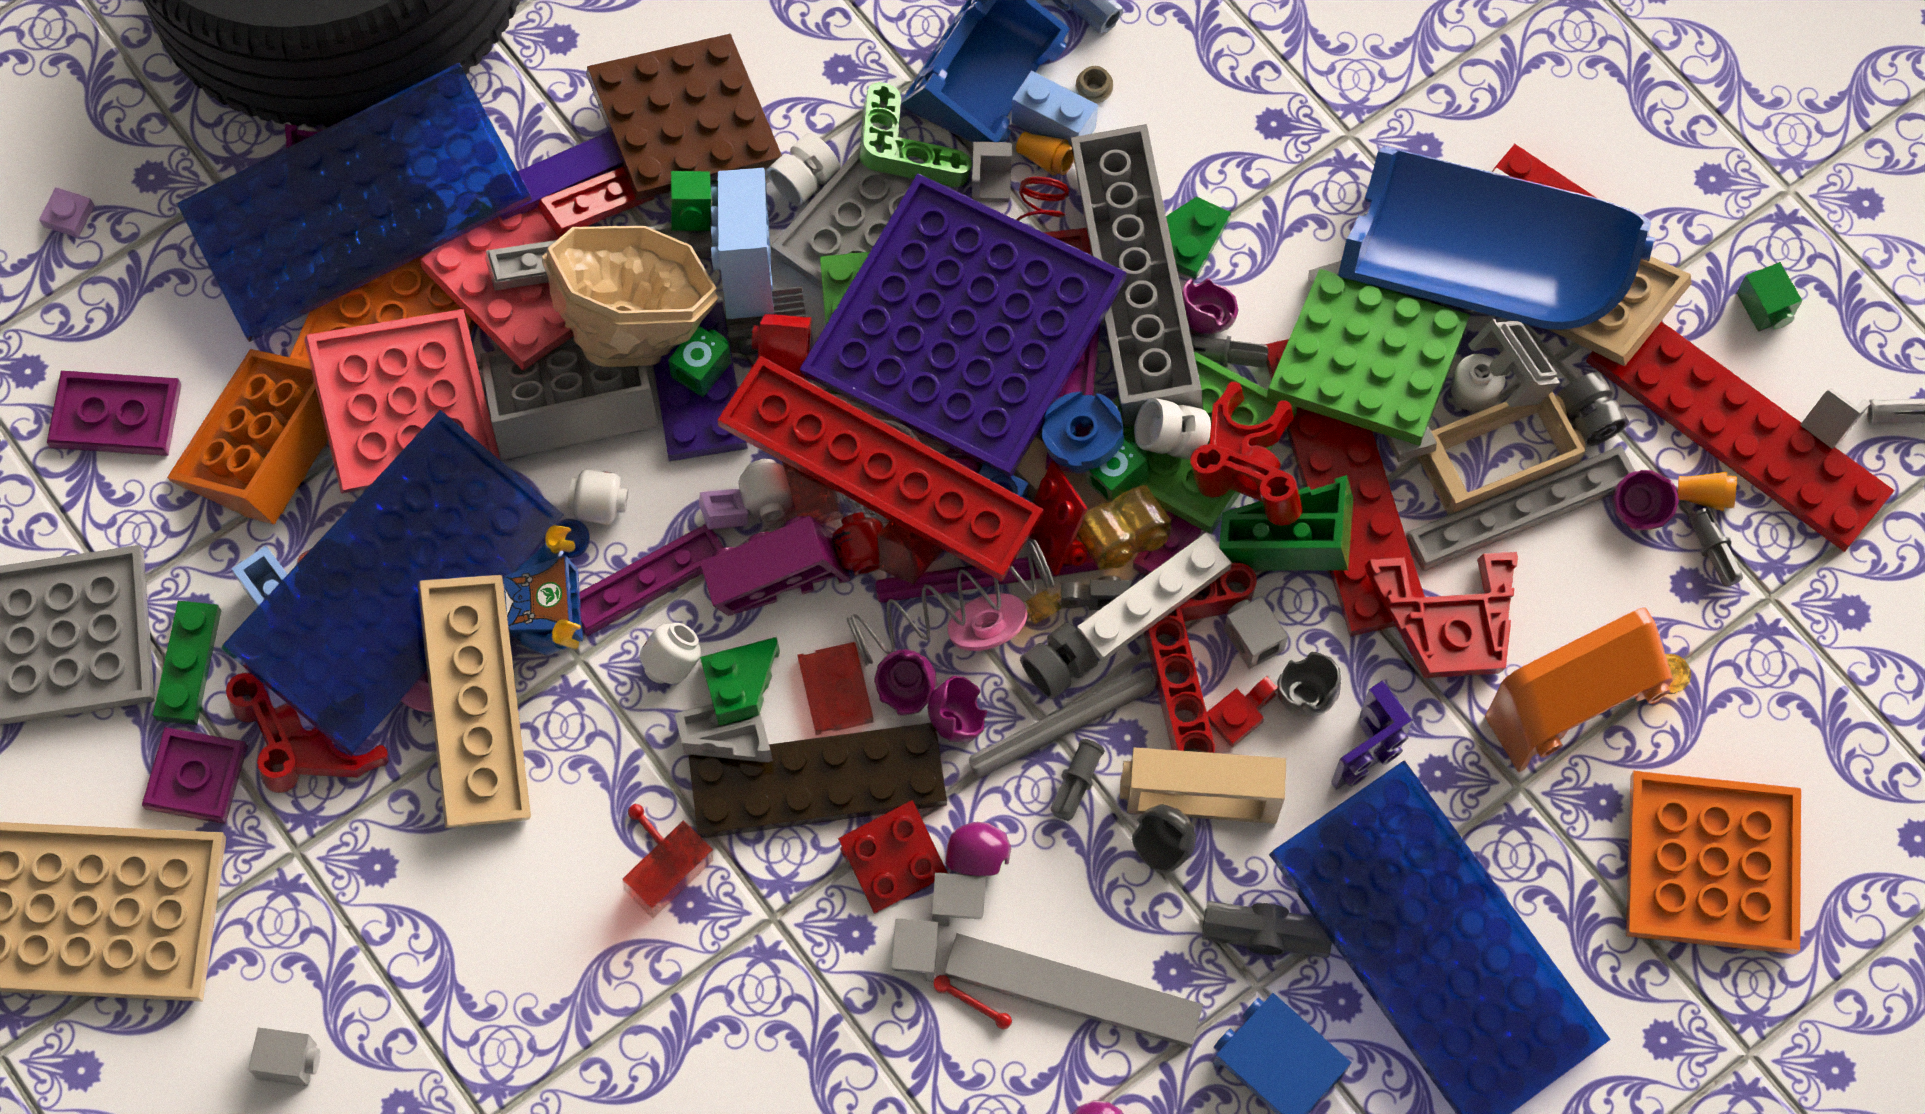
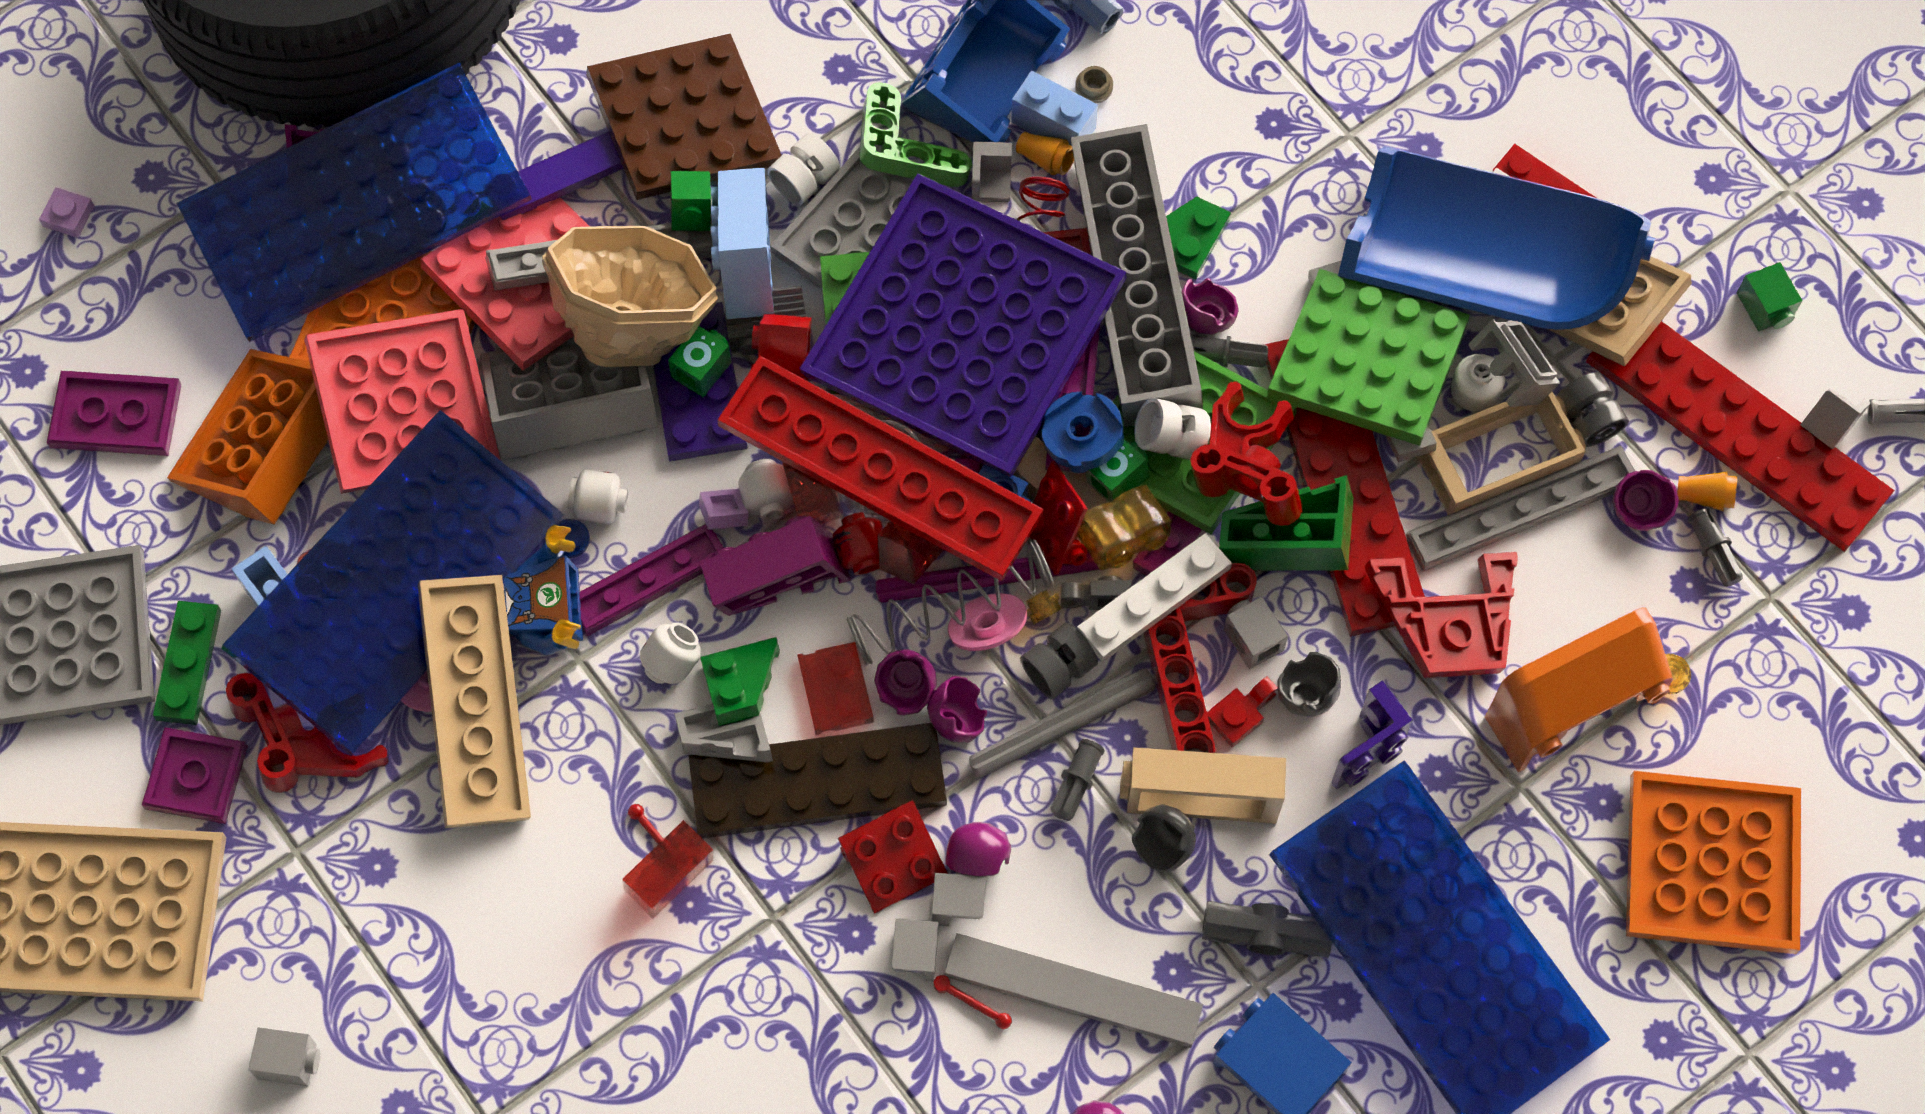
plate [538,167,655,238] -> none

